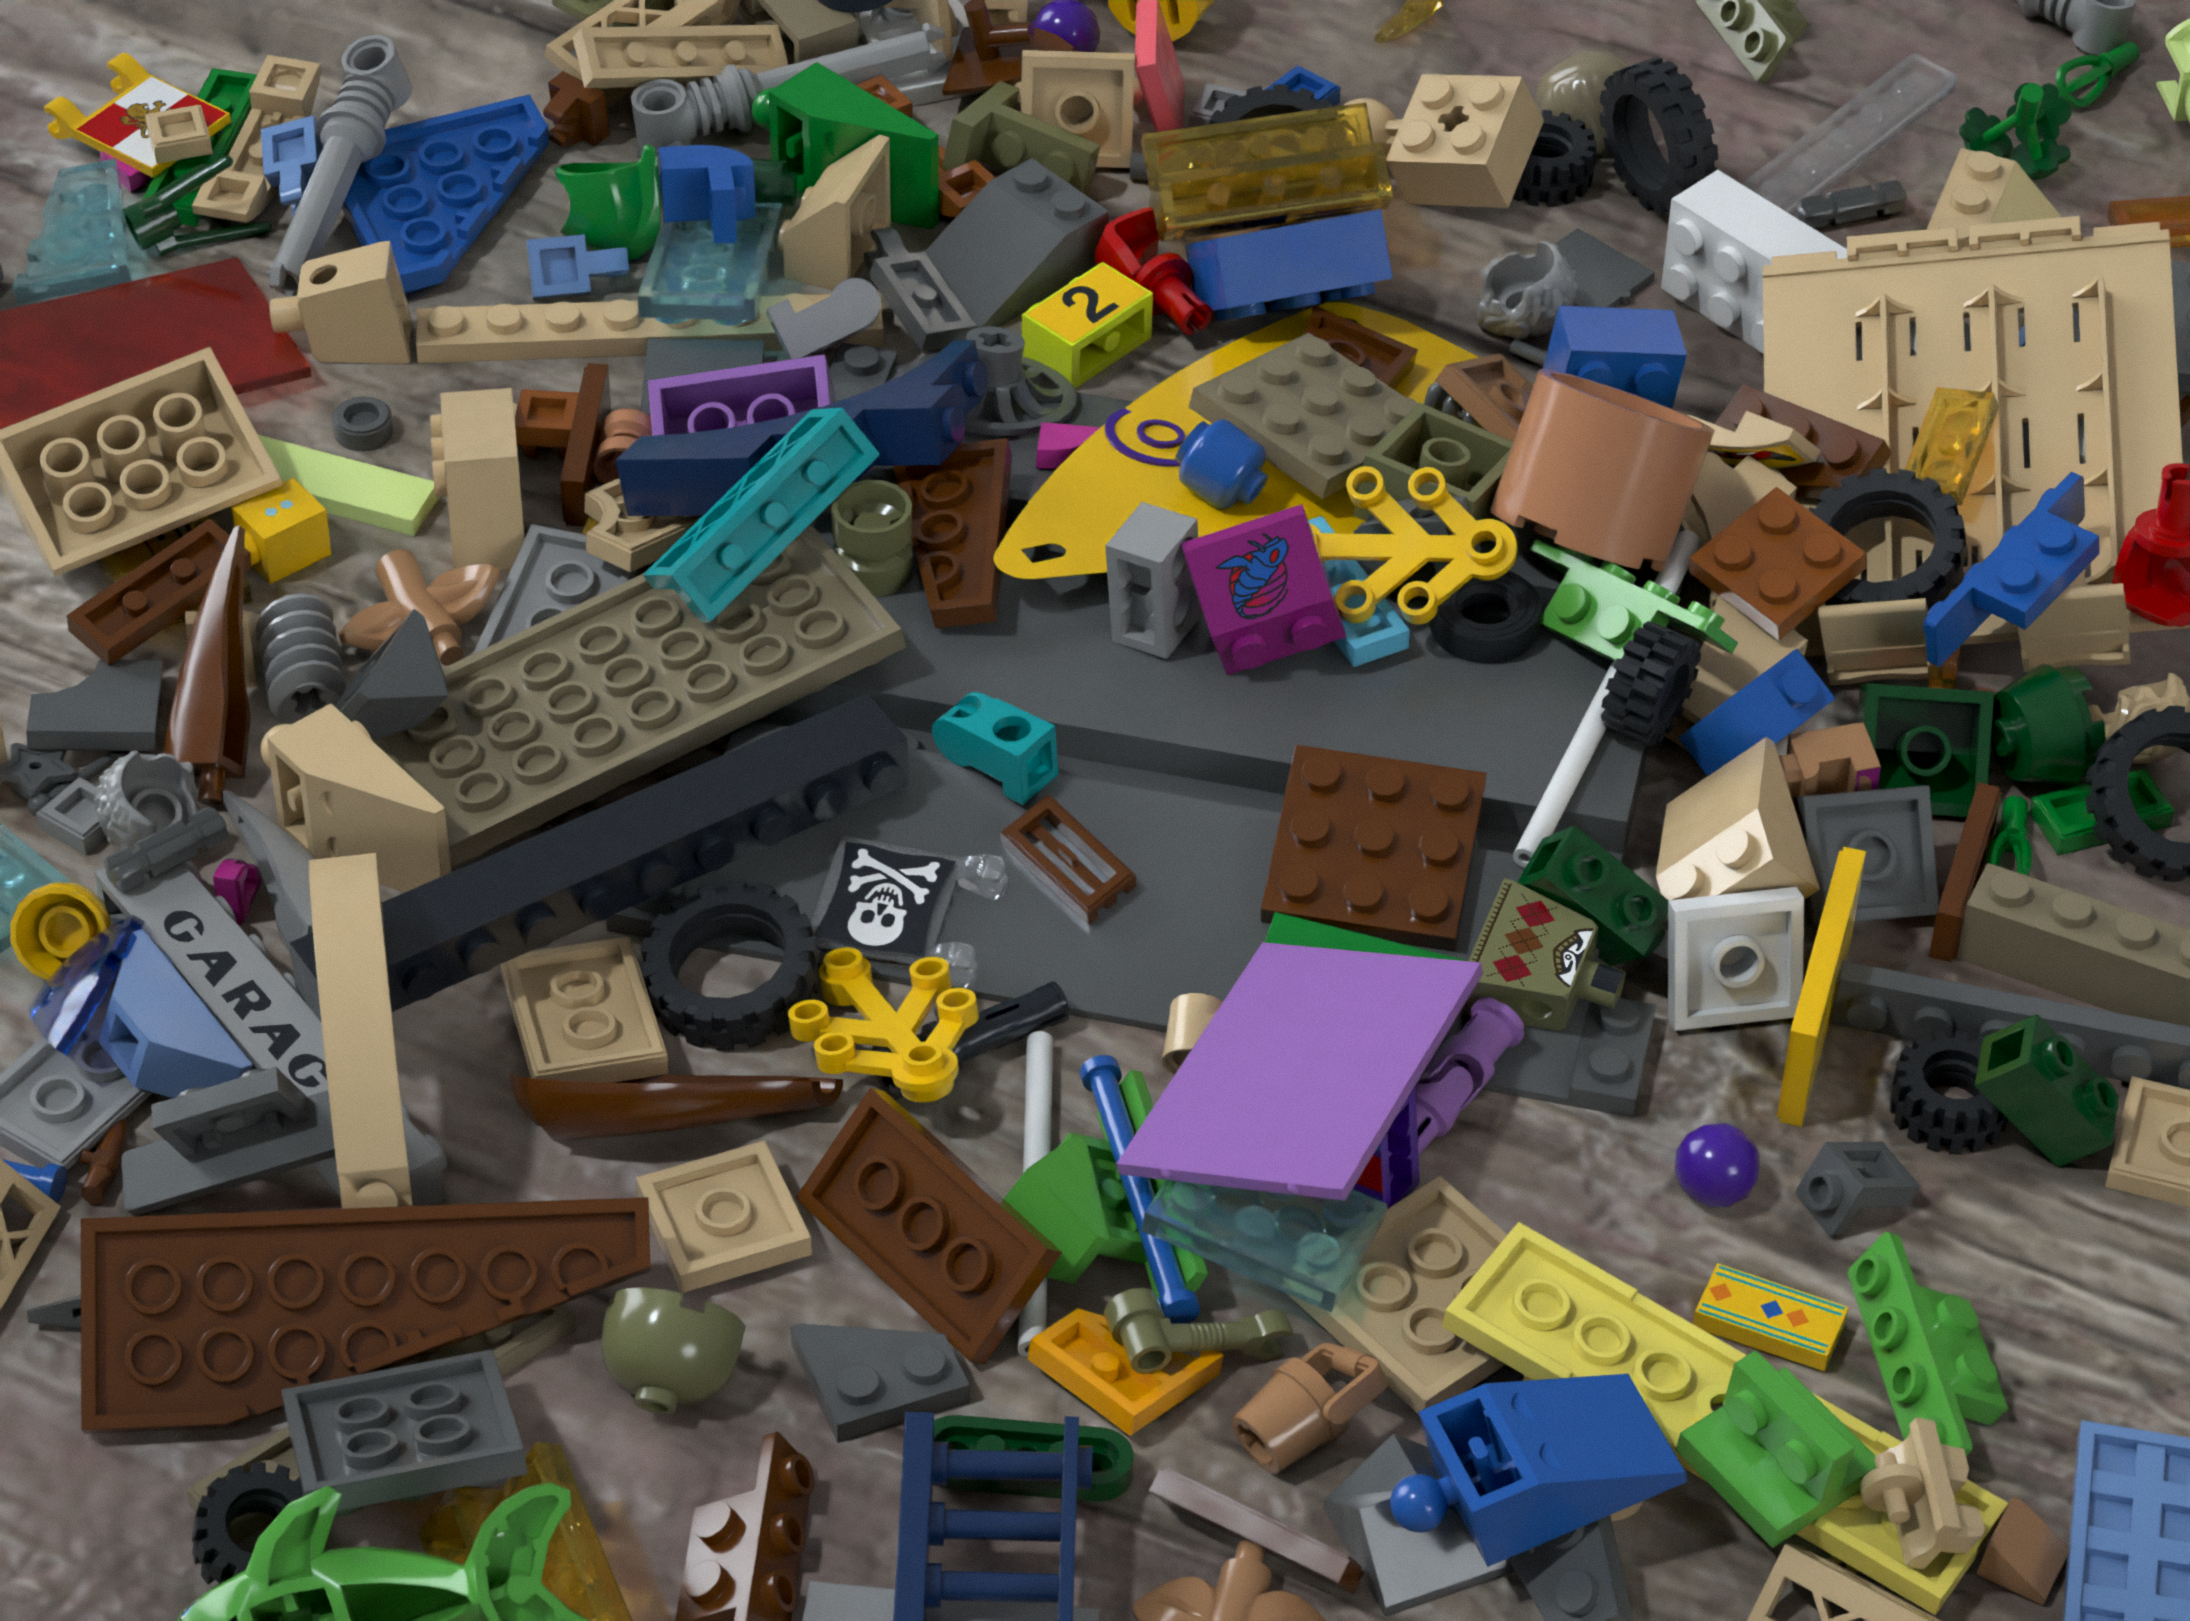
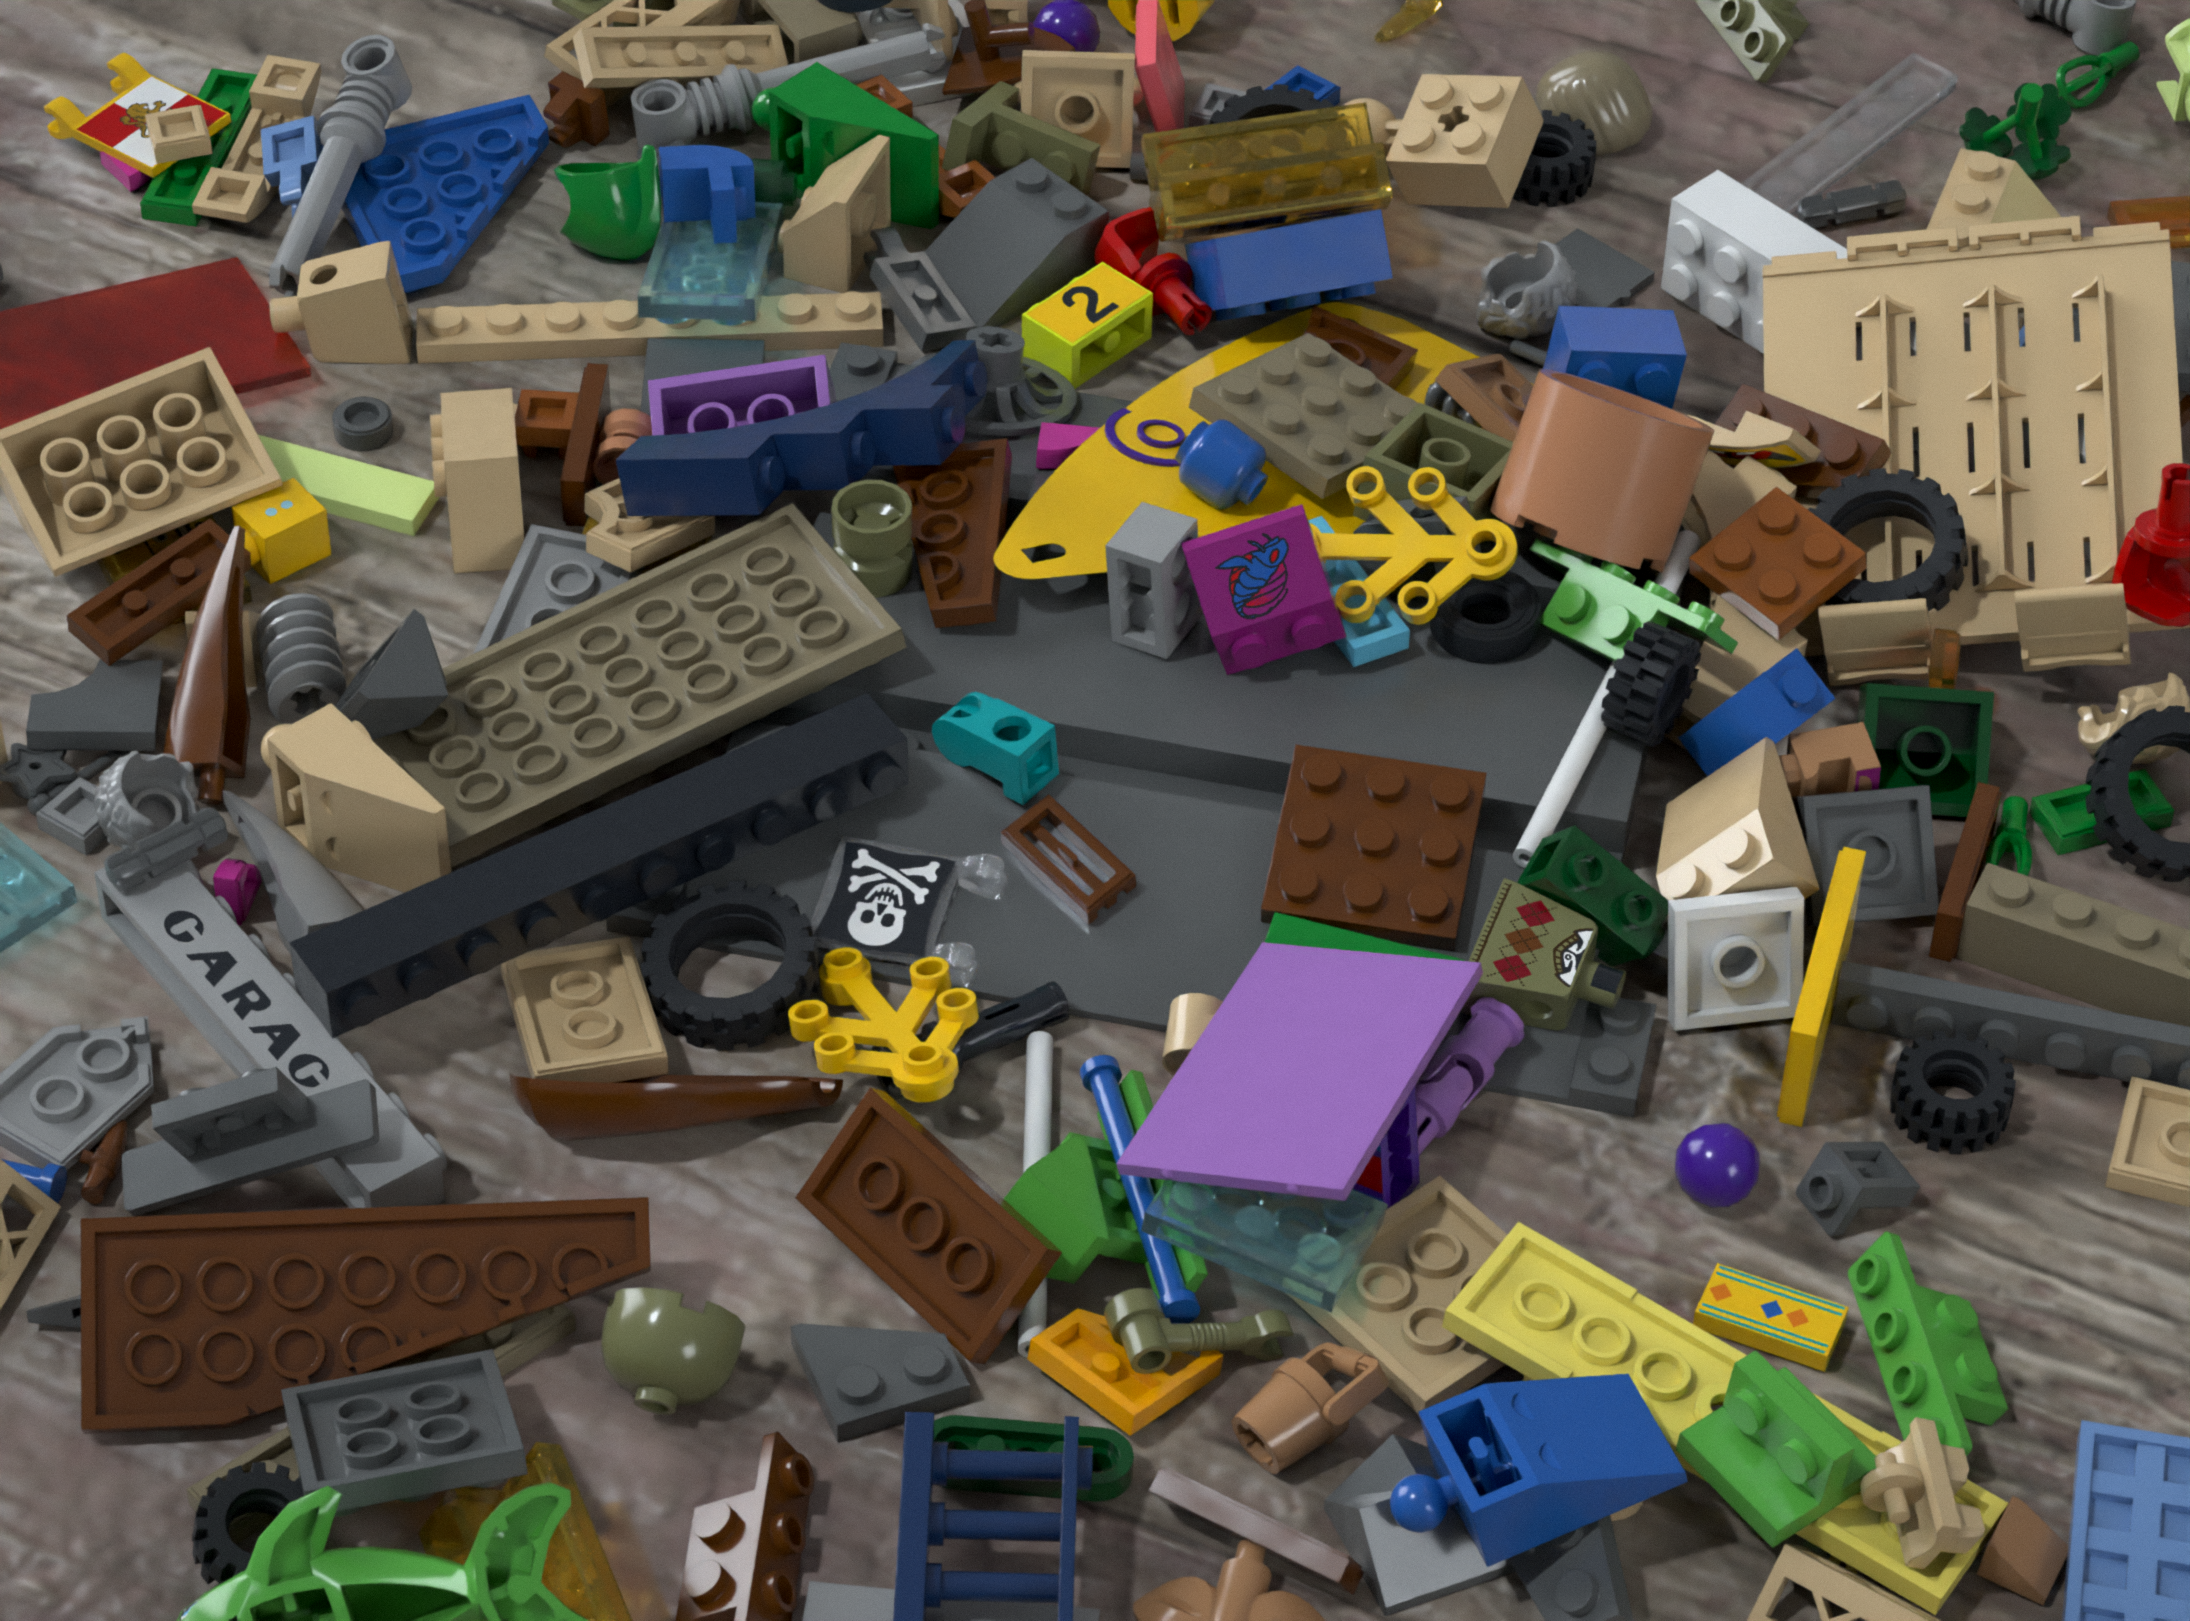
yellow helmet [10,882,112,982] -> none
clear light blue wing [12,159,132,305] -> none
clear blue brick [29,915,145,1056] -> none
medium blue slope [98,929,253,1098] -> none
dark green plant [122,156,272,256] -> none
tan arch [309,853,413,1209] -> none
medium nougat plant [339,549,501,666] -> none
medium blue plate [526,234,629,300] -> none
tan plate [636,1140,812,1293] -> none
teal fence [643,408,880,622] -> none
light grey leg [766,277,881,360] -> none
black tyre [1599,57,1718,214] -> none
clear yellow plate [1905,387,1999,506] -> none
blue bracket [1923,472,2100,667] -> none
dark green brick [1975,1014,2119,1167] -> none
dark green cone [1991,664,2106,787] -> none

